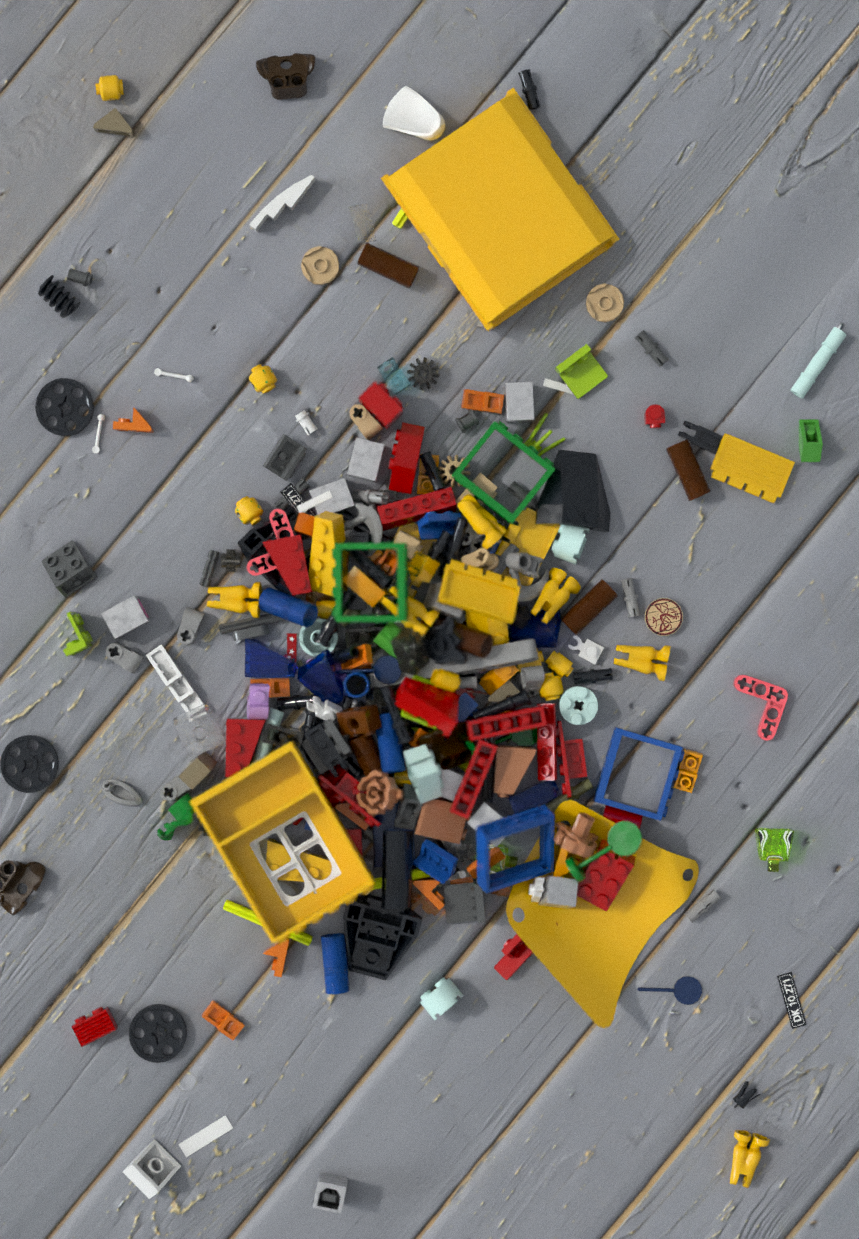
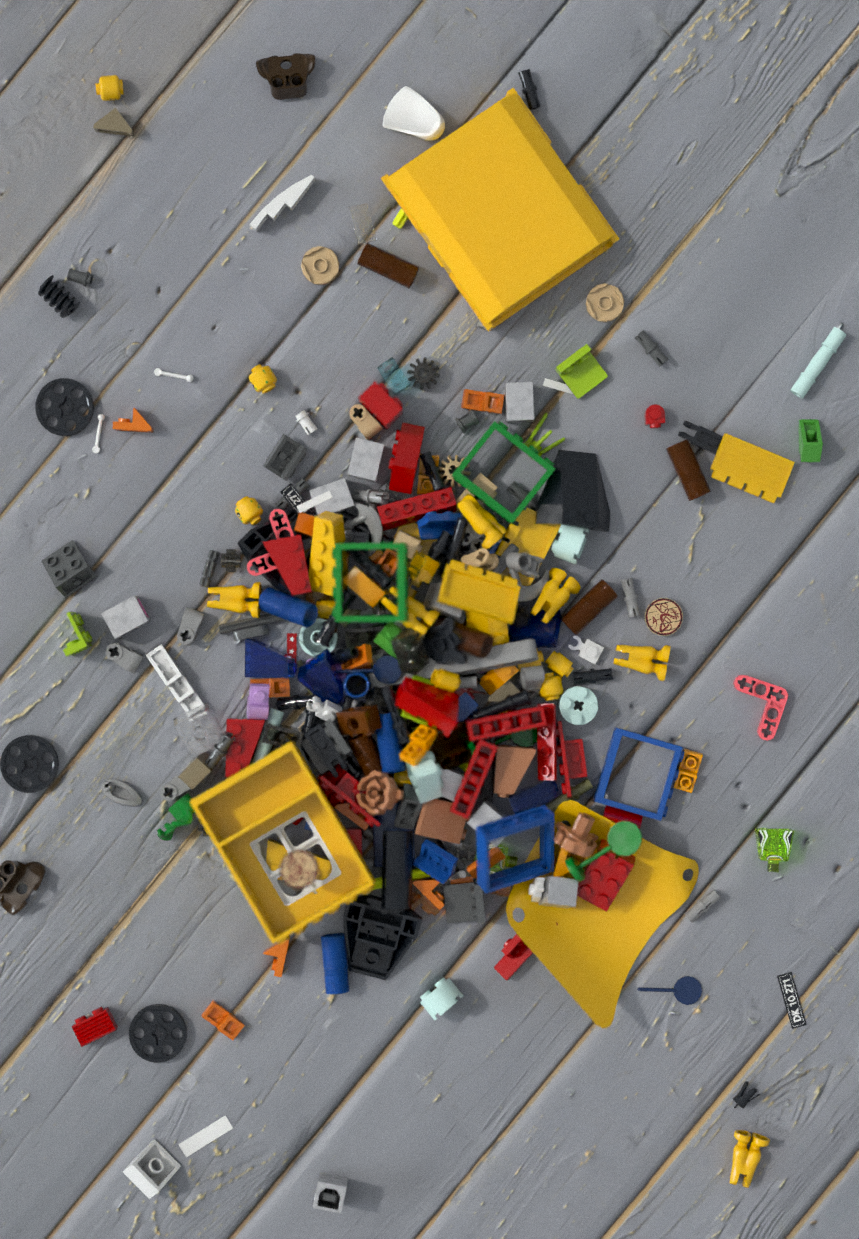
neon yellow axle [223,900,313,946] -> none
none -> dark grey pin [205,732,236,769]
none -> tile [279,849,319,889]
none -> light orange slope [399,724,437,767]

